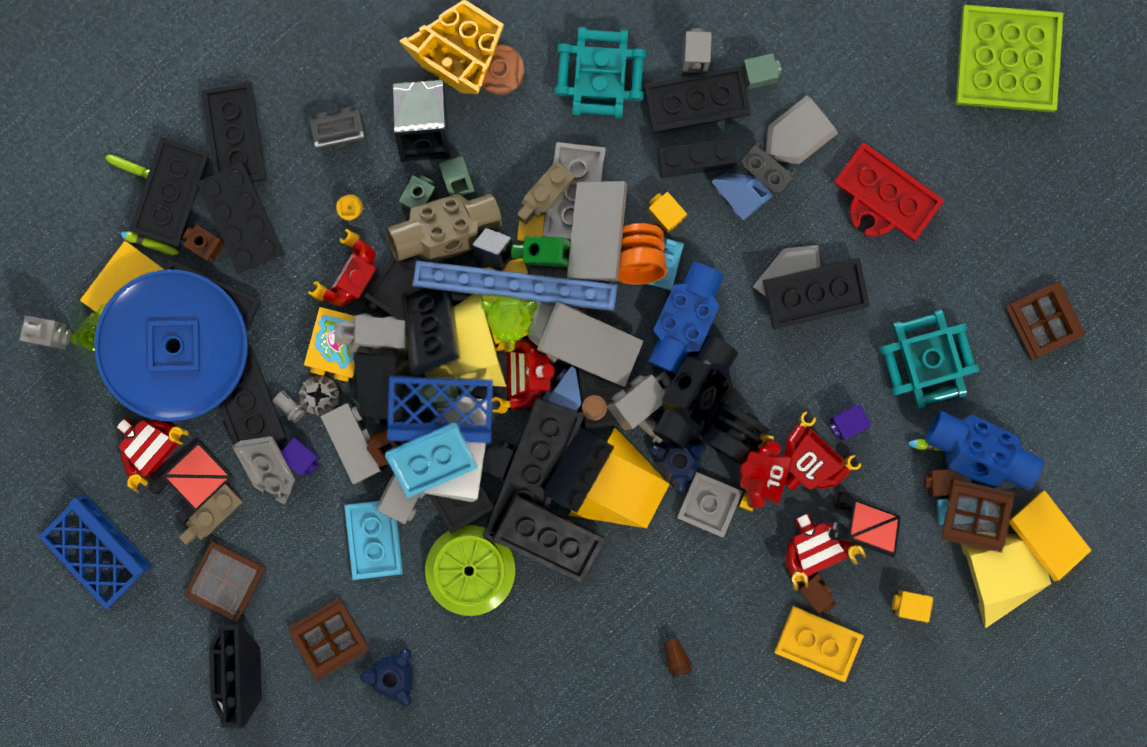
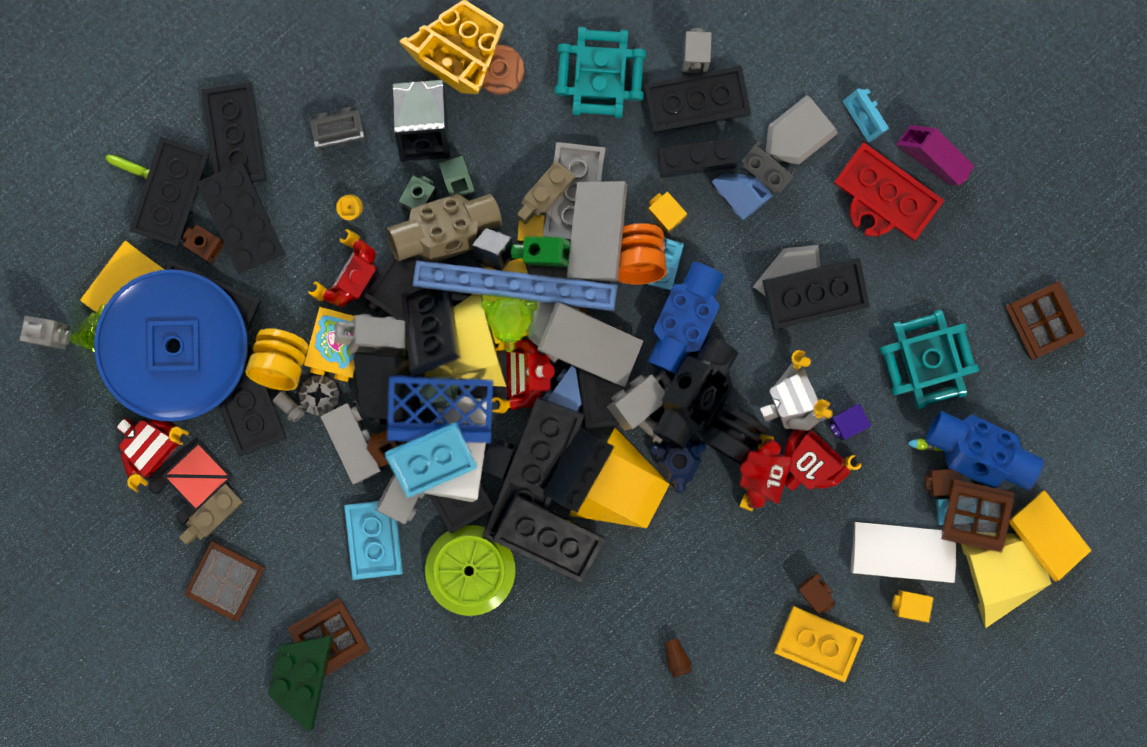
blue fence [39,494,153,610] -> none
lime piece [121,231,179,255] -> none
black wedge [210,624,262,729] -> none
light grey tile [232,436,295,505] -> none
dark purple brick [281,437,321,476] -> none
dark blue rock [360,649,413,707] -> none
medium nougat piece [582,395,607,420] -> none
light grey tile [677,472,743,538] -> none
sand green brick [742,53,782,90] -> none
torso [785,513,866,590] -> none
flag [828,491,901,558] -> none
lime plate [955,5,1063,112] -> none
none -> yellow wheel [246,329,309,391]
none -> dark green wing [268,635,333,731]
none -> torso [760,350,832,431]
none -> medium azure plate [843,88,889,143]
none -> white slope [850,522,956,583]
none -> magenta slope [896,125,975,186]

